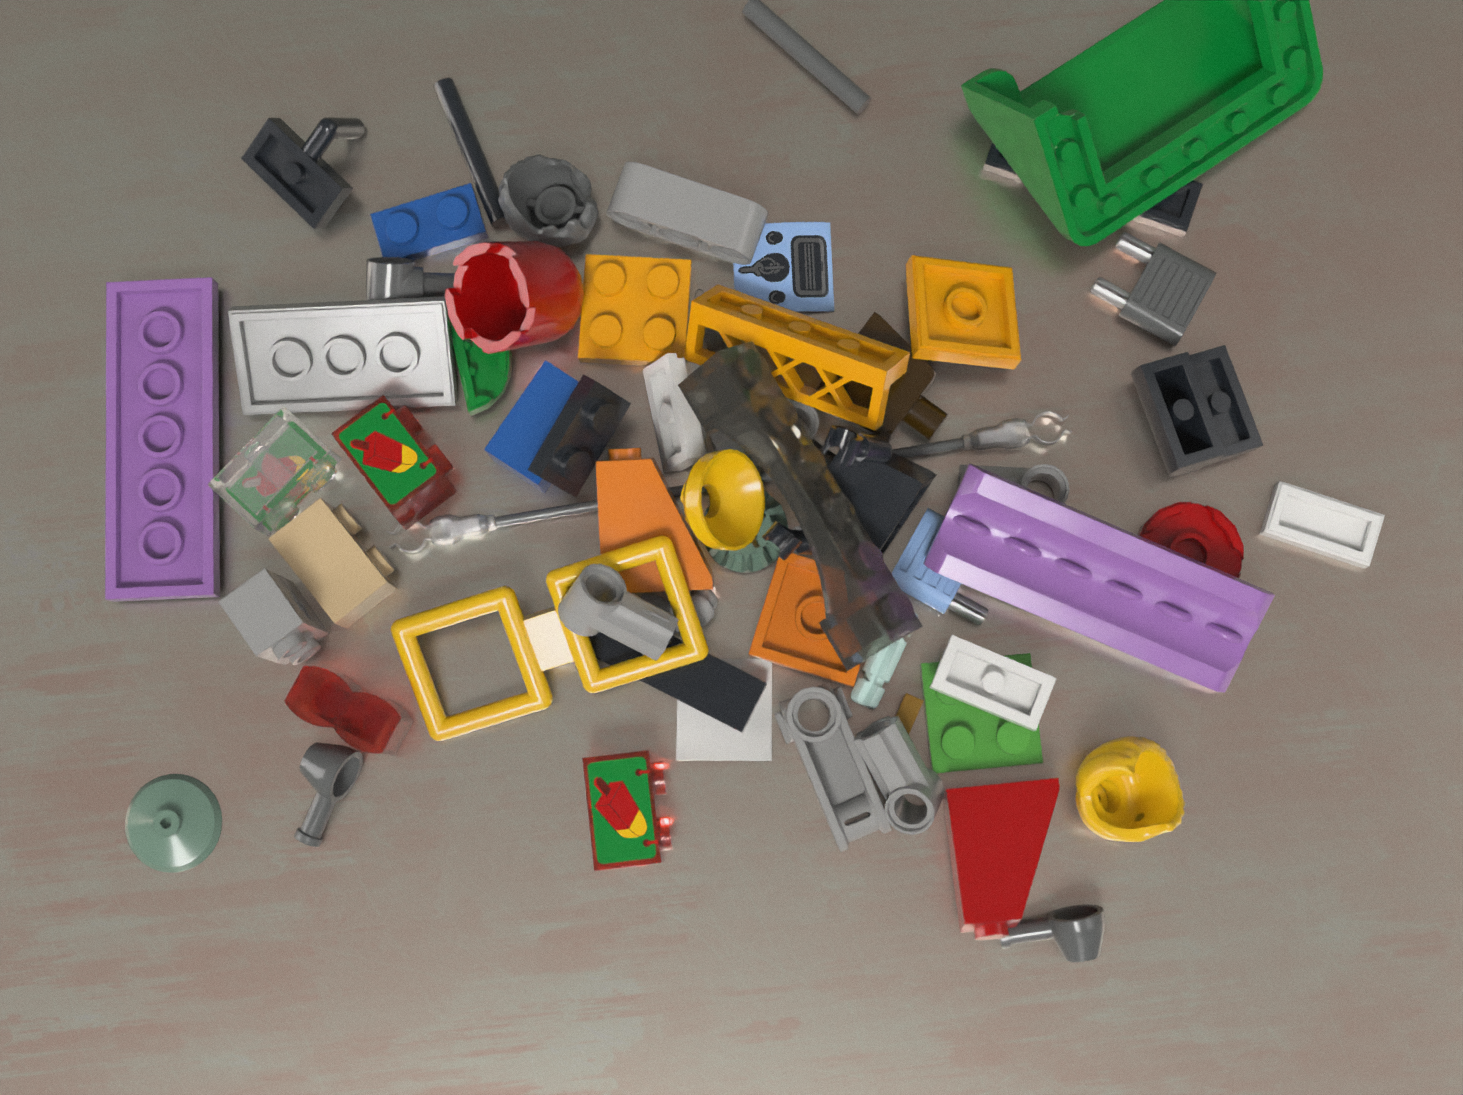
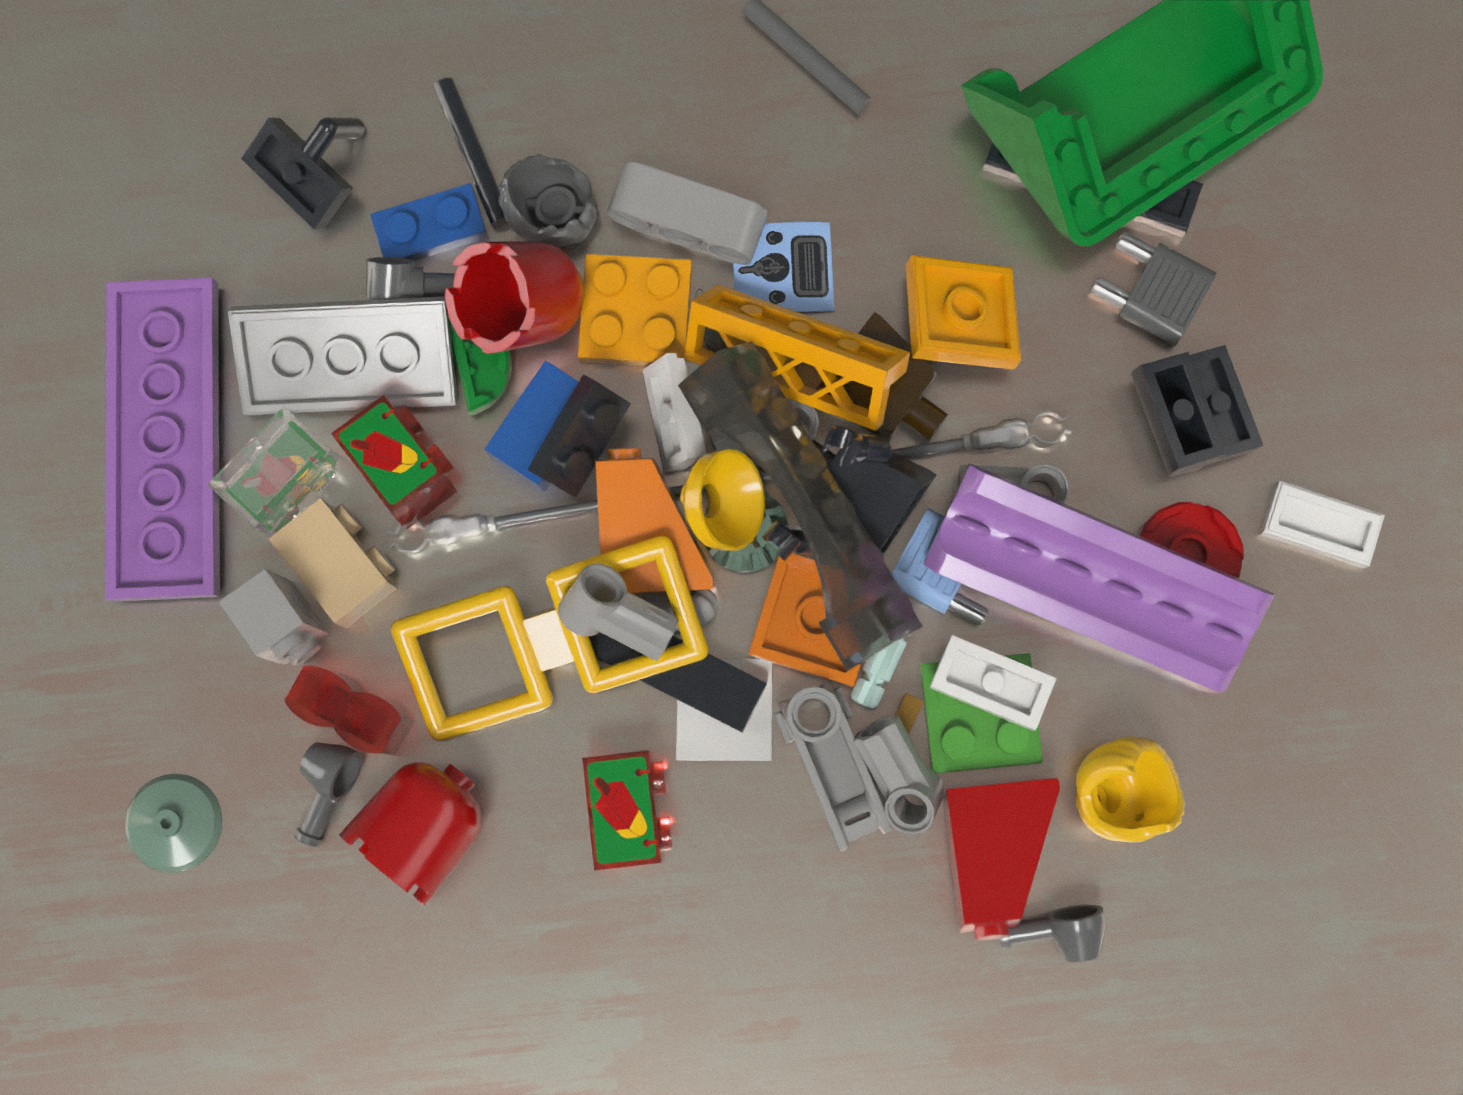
none -> red cylinder [339,762,483,906]

